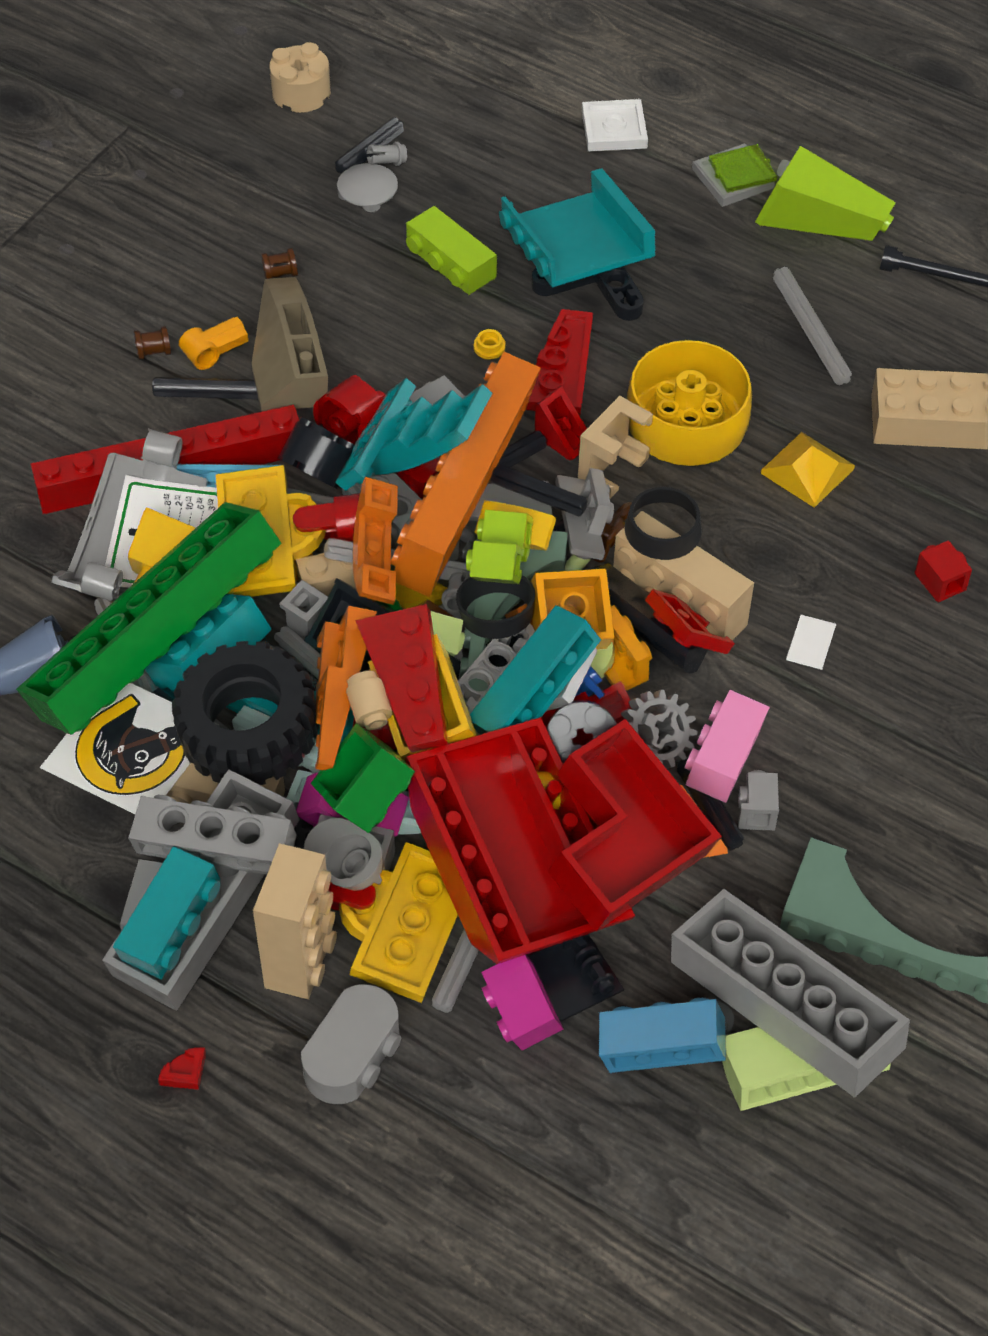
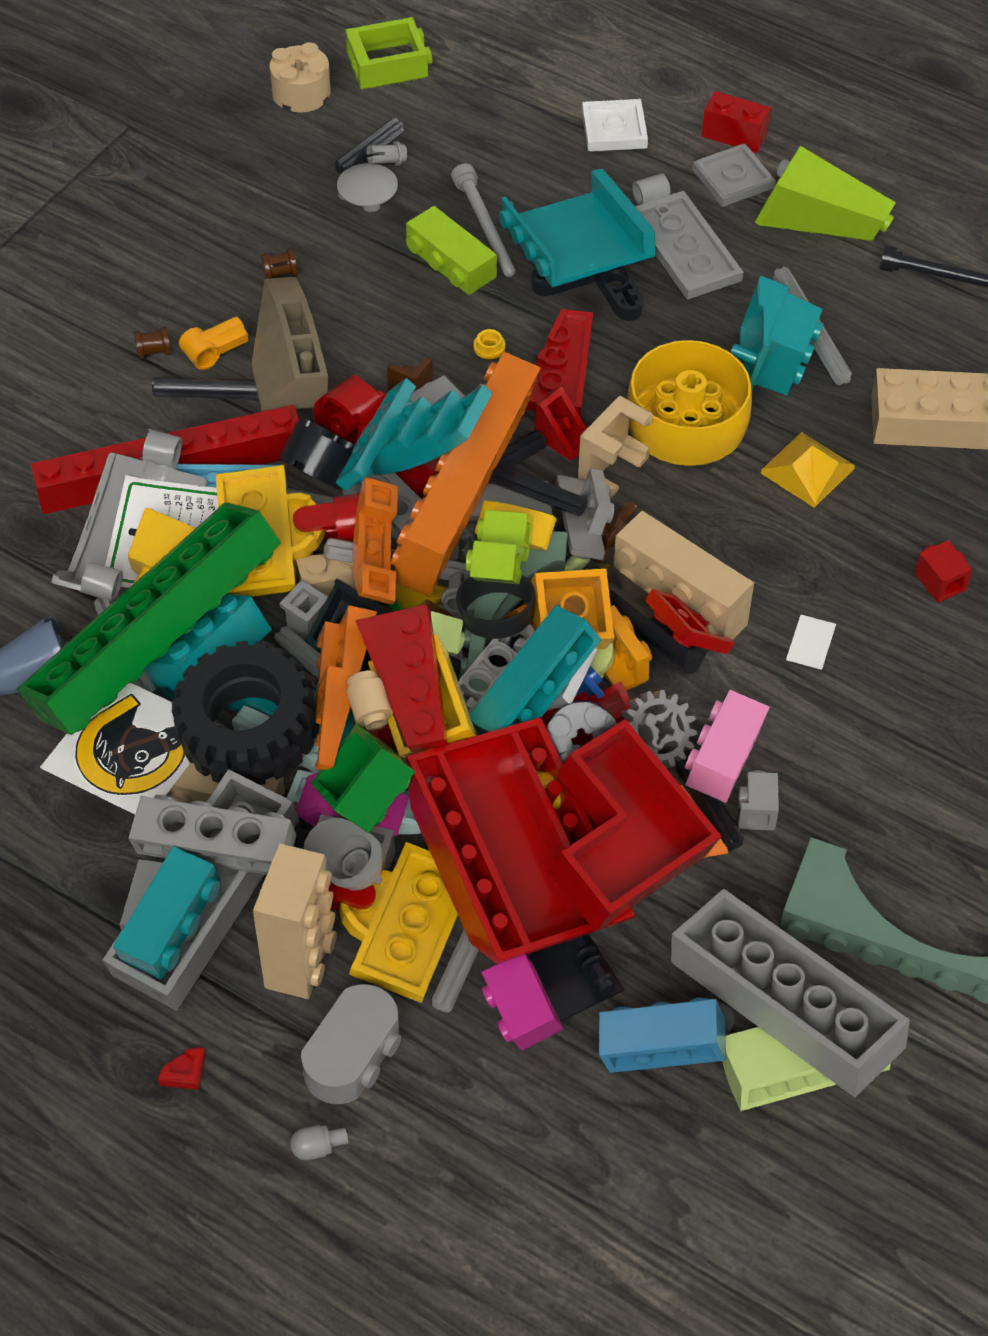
black tyre [625,487,702,560] -> none
clear neon green piece [709,144,777,193] -> none
none -> light grey cylinder [290,1124,348,1161]
none -> lime window [345,17,432,89]
none -> reddish brown panel [387,358,433,392]
none -> light grey piece [451,163,516,277]
none -> light grey hinge [632,173,744,300]
none -> red brick [701,91,771,153]
none -> teal piece [731,276,824,395]

